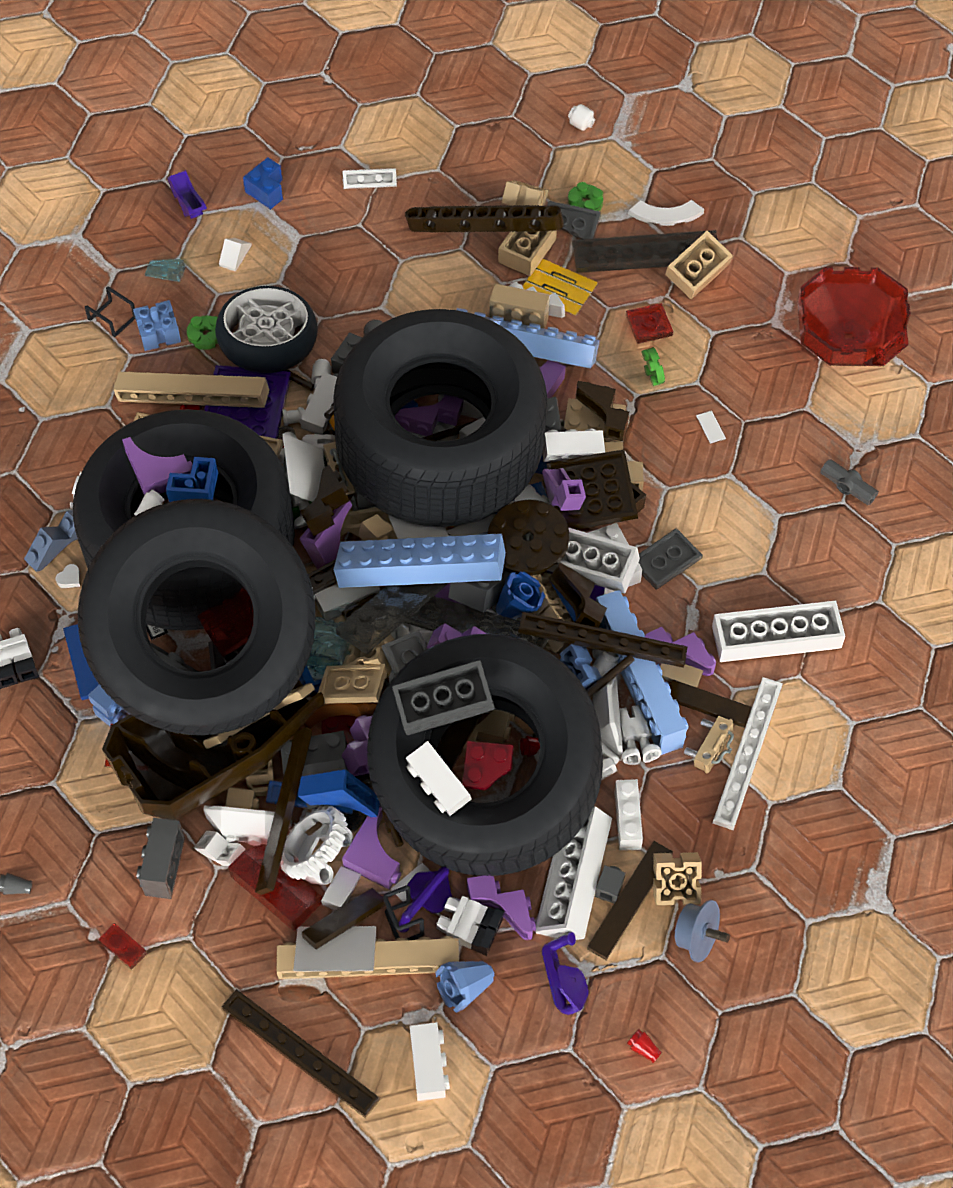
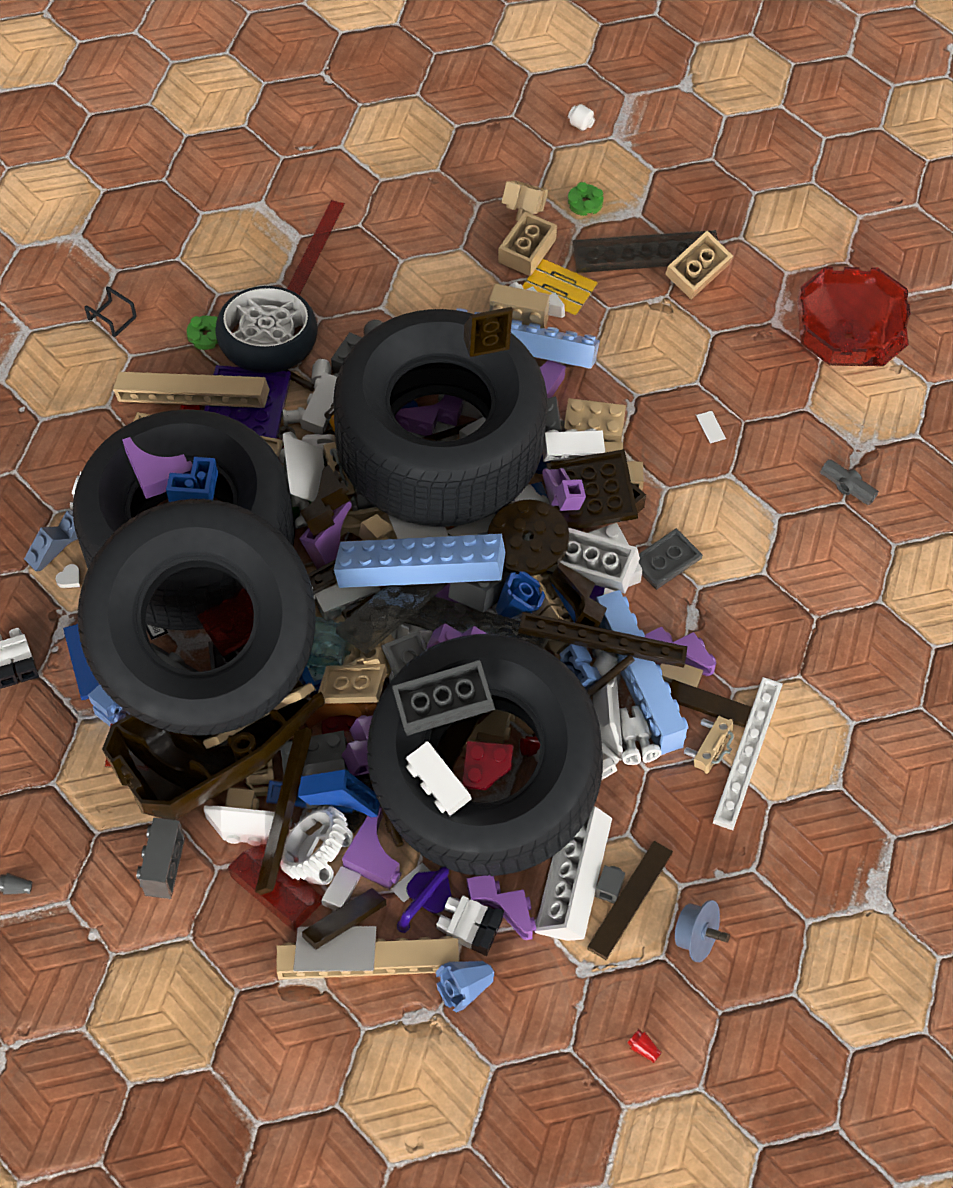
clear red plate [98,923,148,970] -> none
medium blue brick [133,300,181,351] -> none
white cone [134,490,164,516] -> none
clear light blue slope [145,259,185,282] -> none
dark purple arch [167,171,207,219] -> none
white slope [194,831,245,867] -> none
white slope [219,238,252,272] -> none
dark brown tile [222,989,380,1118] -> none
blue brick [243,157,283,210] -> none
white slope [343,168,397,189] -> none
black piece [383,885,425,940] -> none
dark brown beam [405,205,564,232] -> none
white brick [410,1022,449,1101] -> none
dark purple piece [542,932,589,1015] -> none
dark grey wing [547,201,601,245] -> none
dark brown arch [576,381,629,442] -> none
white brick [614,779,643,851] -> none
clear red plate [626,303,673,344] -> none
white tile [628,200,705,226] -> none
bright green plate [641,347,665,387] -> none
tan brick [653,852,702,905] -> none
white brick [712,601,845,662] -> none
none -> clear red piece [287,200,345,295]
none -> dark brown slope [463,307,513,357]

